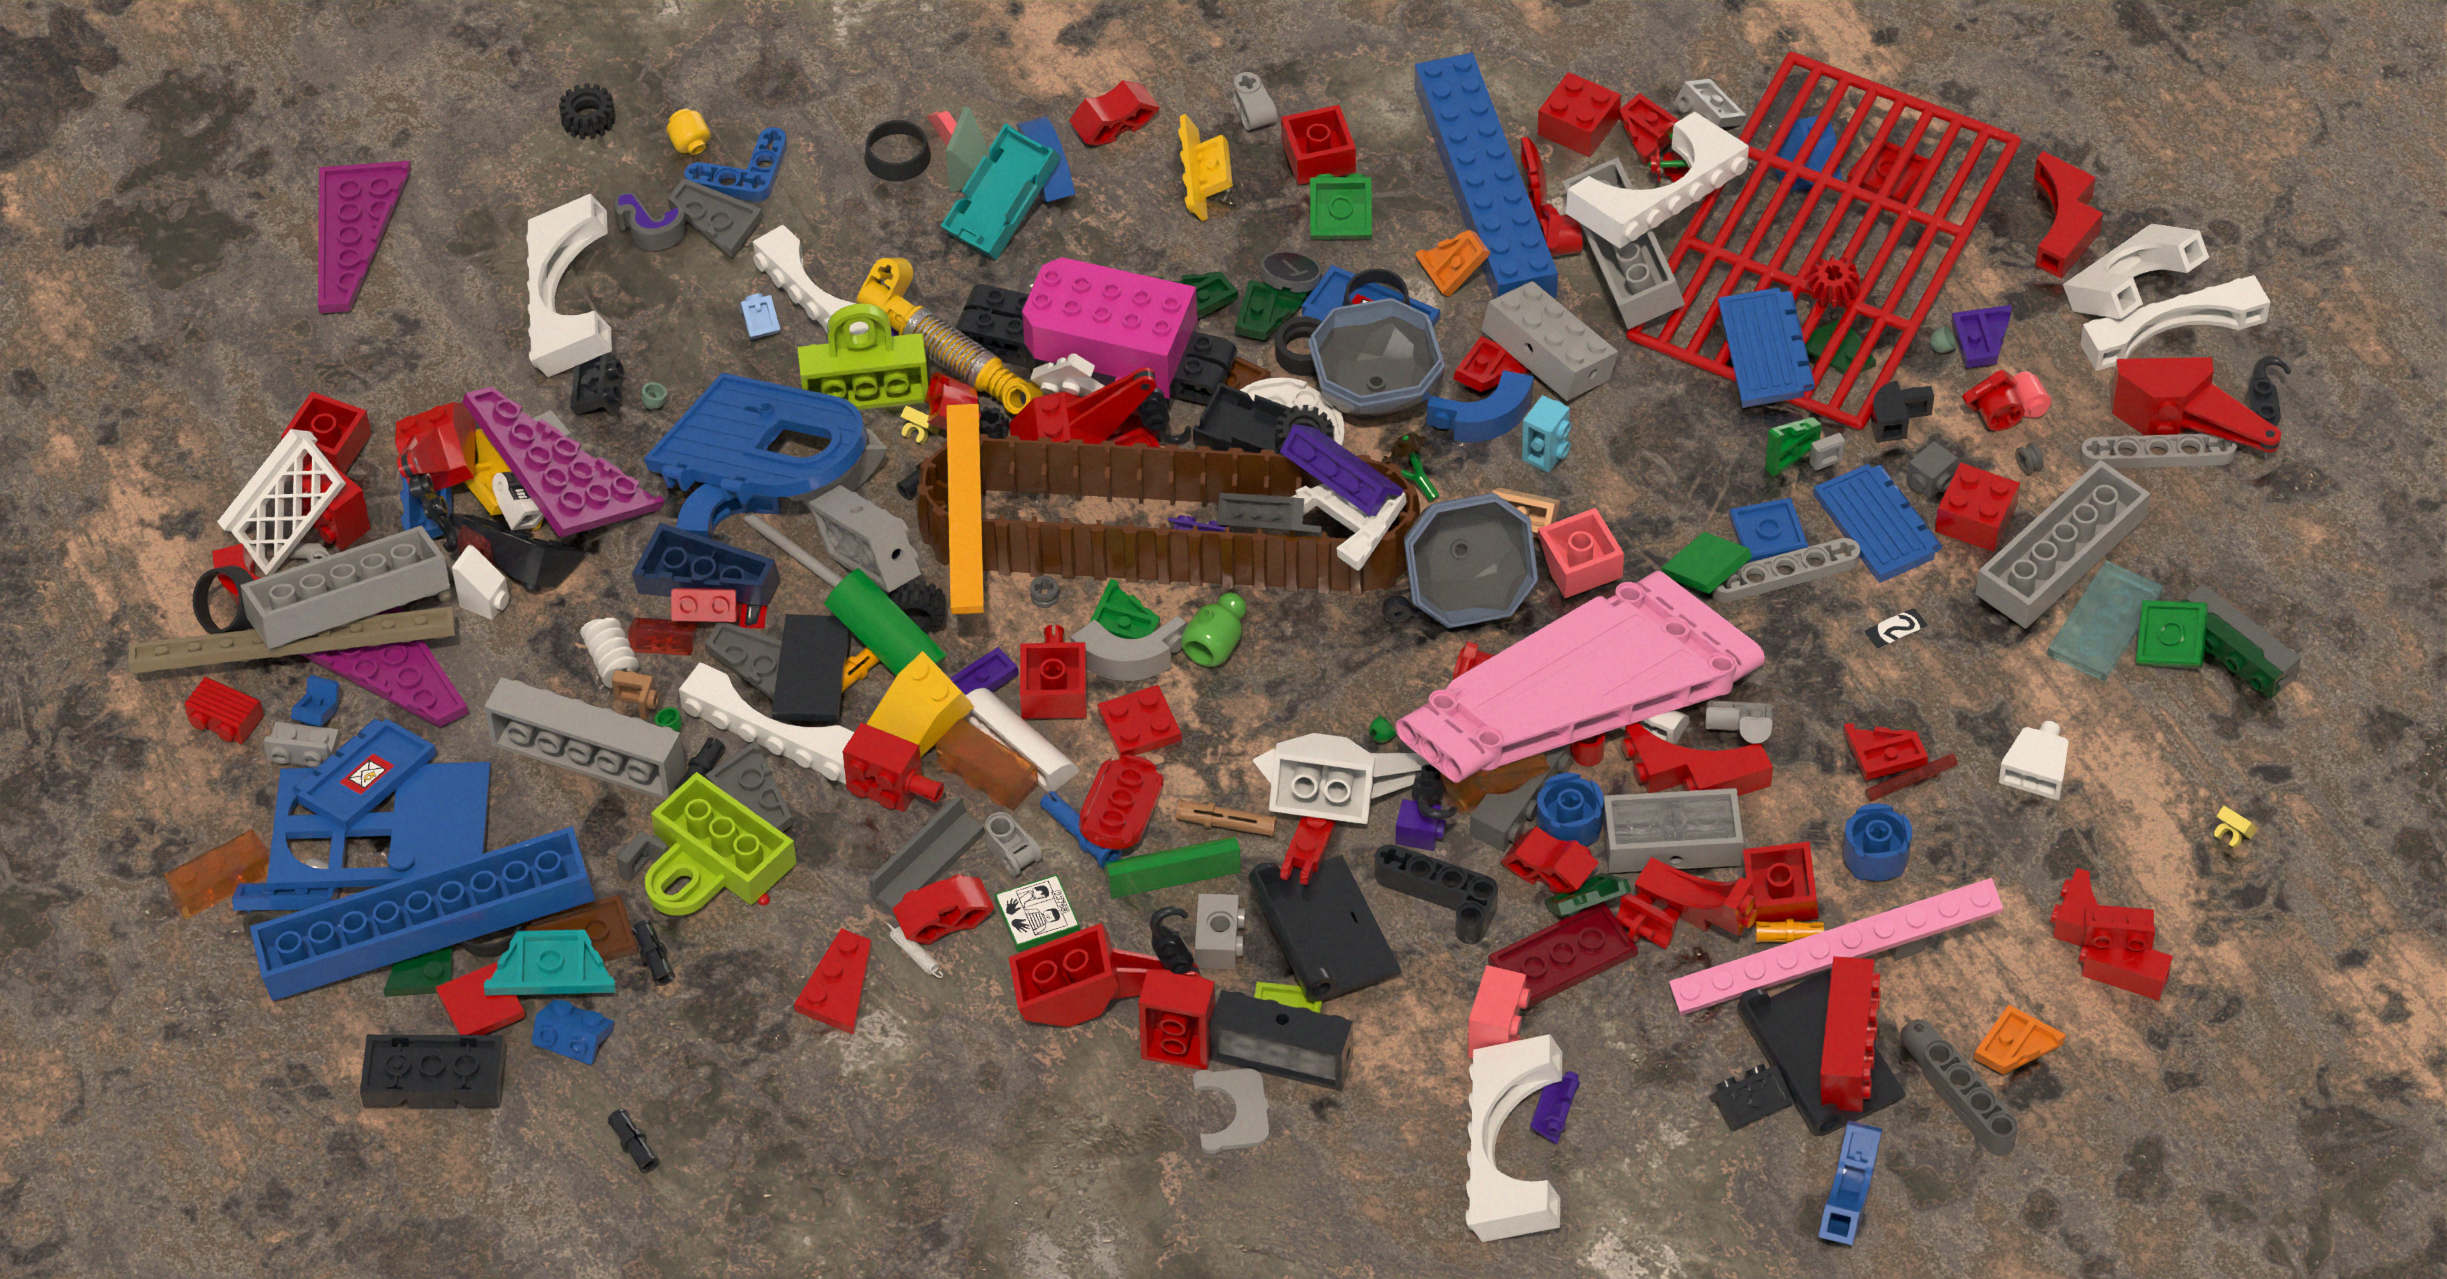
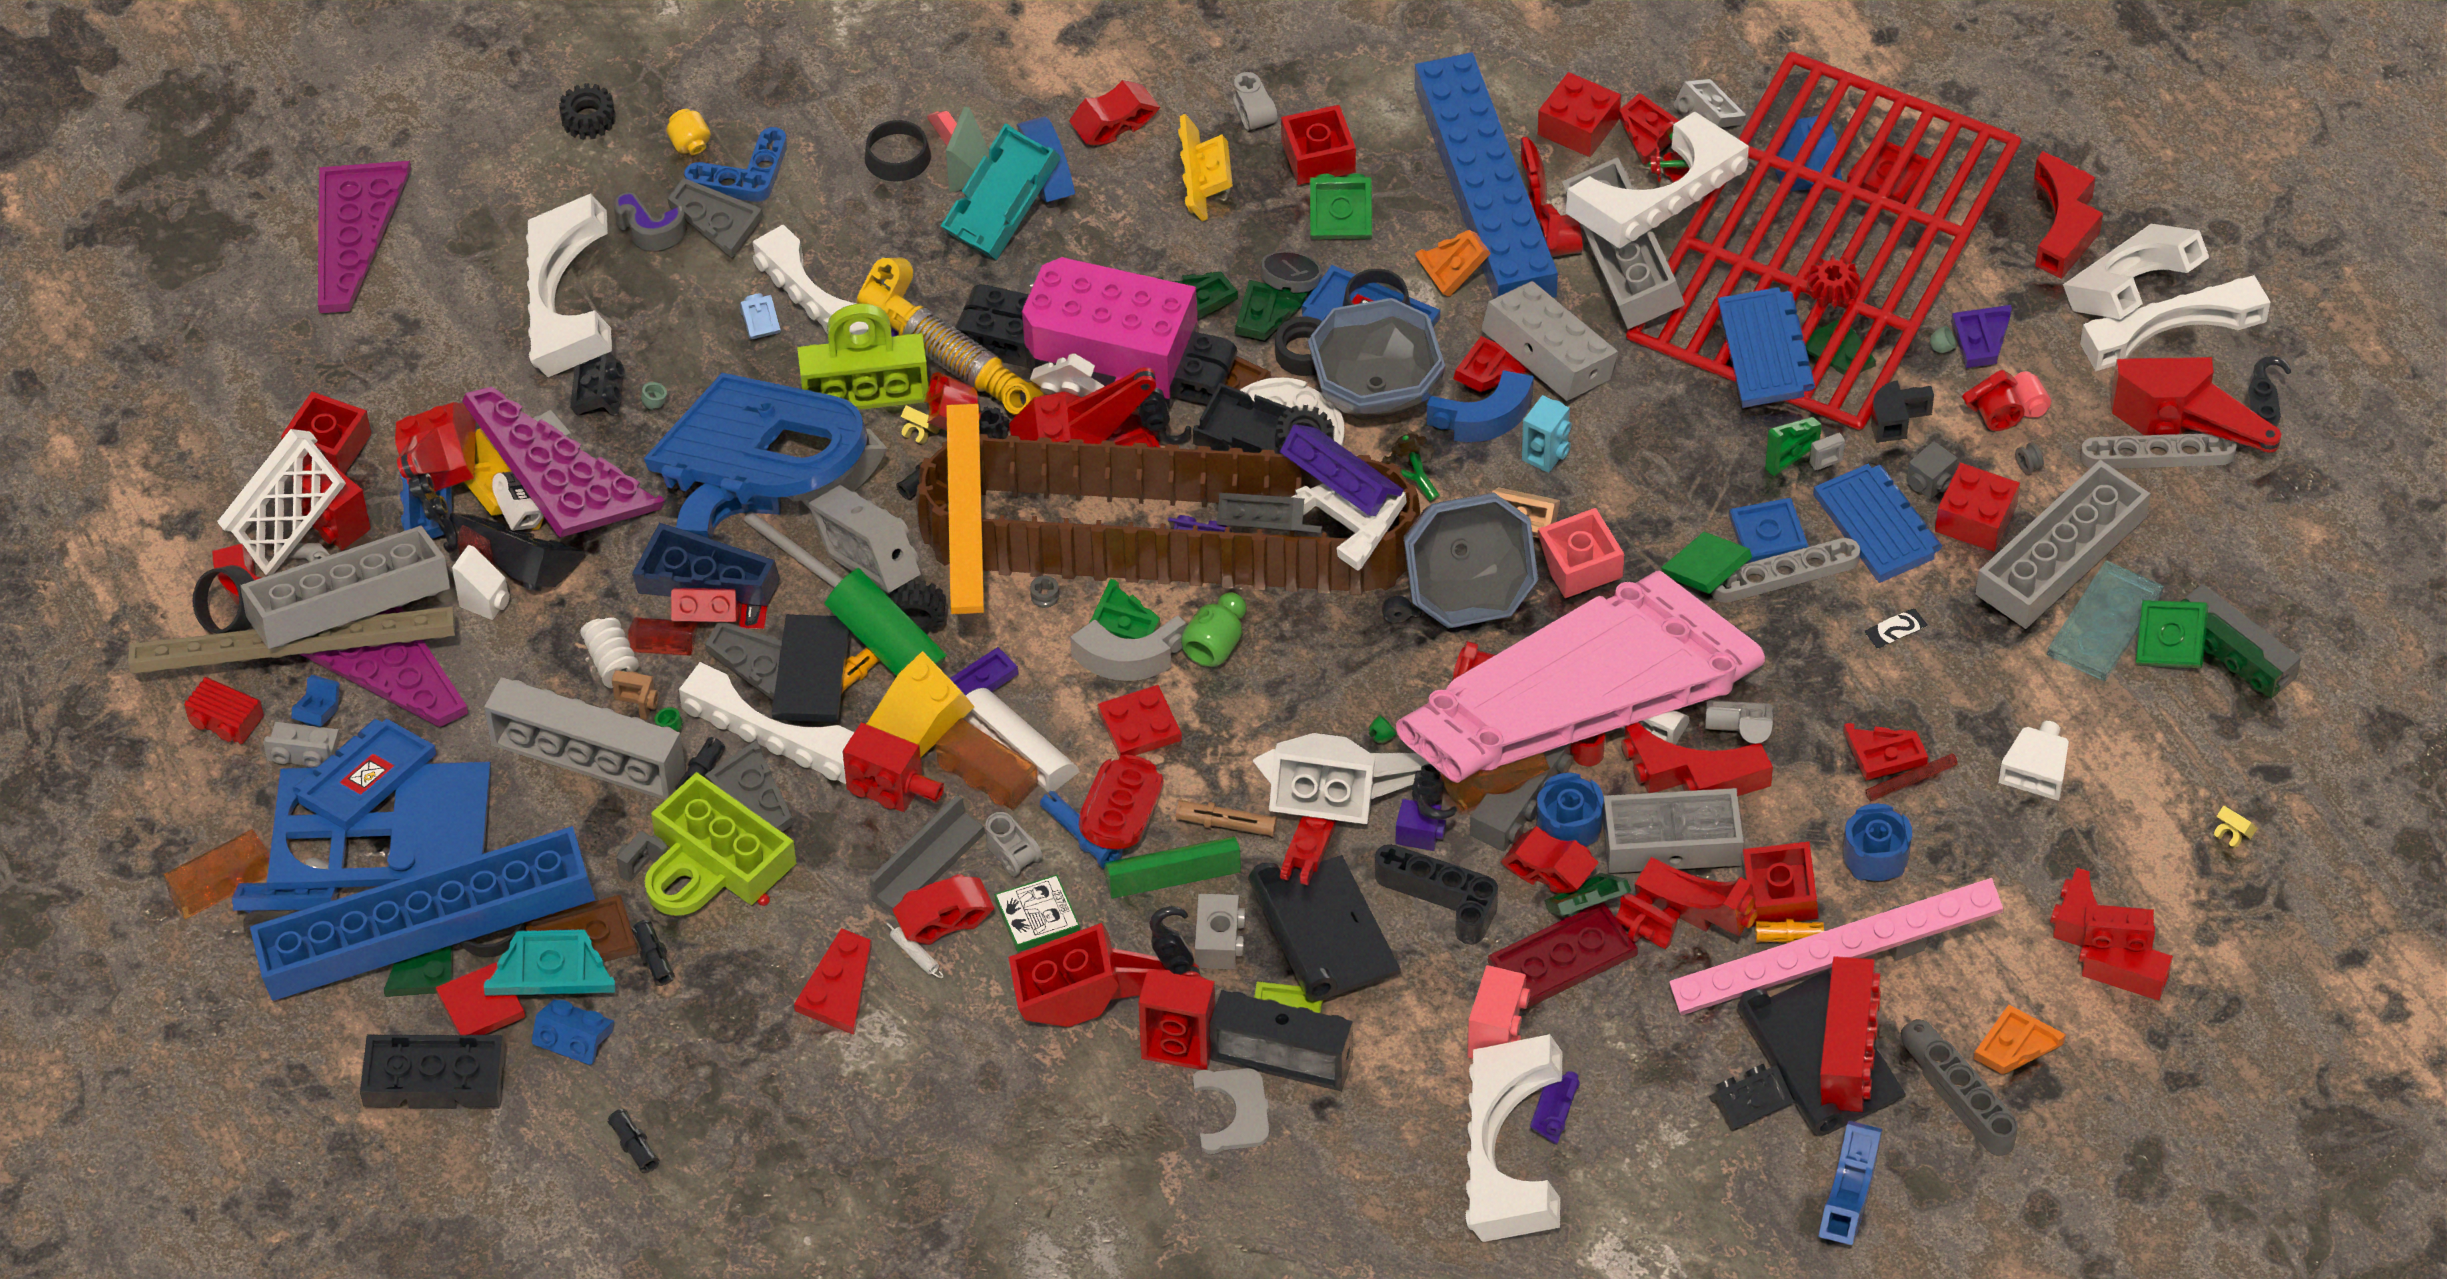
red brick [1020,624,1087,719] -> none

